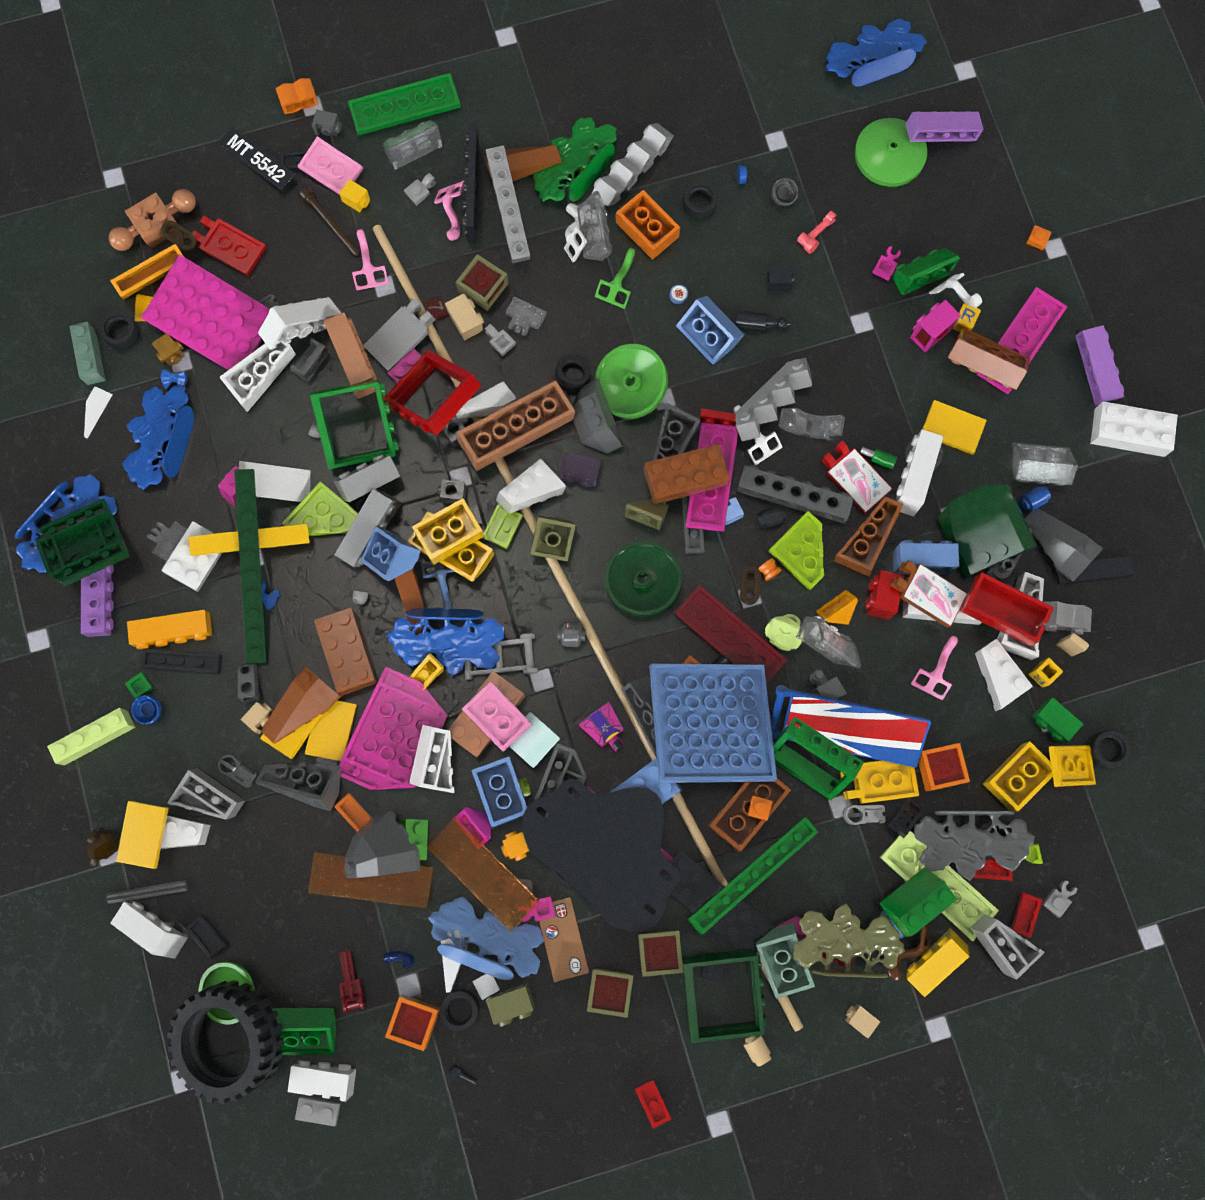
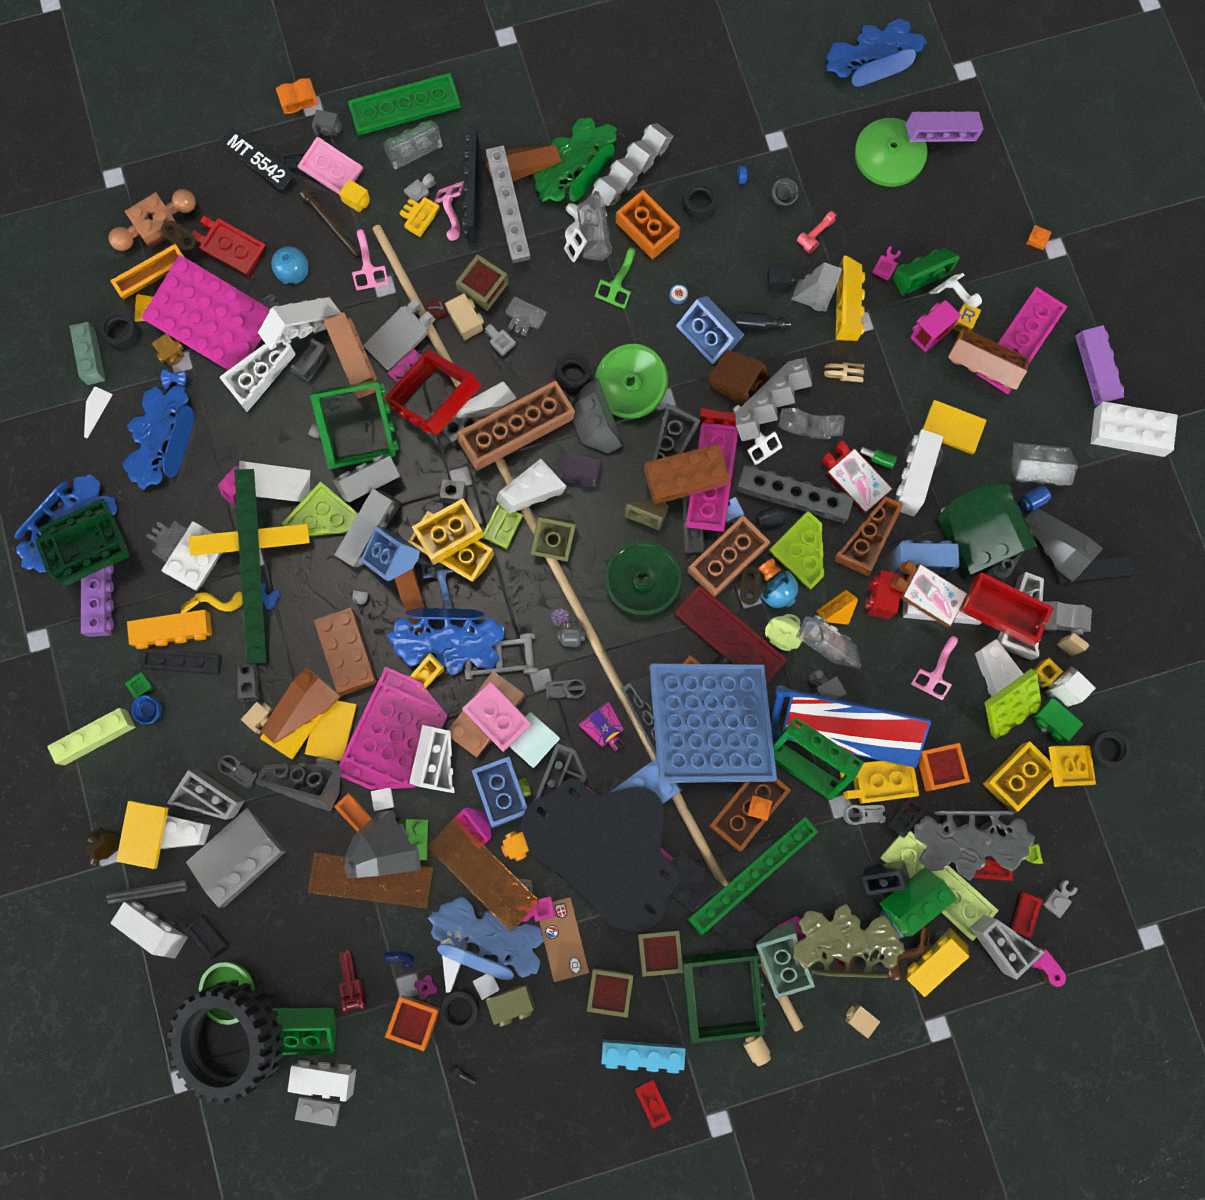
none -> yellow piece [181,591,243,614]
none -> light grey slope [186,808,286,908]
none -> dark azure cylinder [271,246,309,284]
none -> white tile [371,788,394,811]
none -> yellow hinge [399,197,440,237]
none -> magenta plate [414,975,438,1000]
none -> dark grey piece [545,679,586,700]
none -> clear tile [551,608,570,628]
none -> medium azure brick [601,1039,685,1073]
none -> nougat brick [687,515,770,598]
none -> reddish brown slope [708,349,771,406]
none -> dark azure cylinder [760,571,799,608]
none -> light grey wedge [791,263,842,312]
none -> tan arm [824,362,864,382]
none -> yellow slope [836,256,865,341]
none -> black brick [861,861,910,895]
none -> lime plate [985,668,1042,739]
none -> dark pink leg [1030,948,1066,987]
none -> white wedge [1045,666,1096,708]

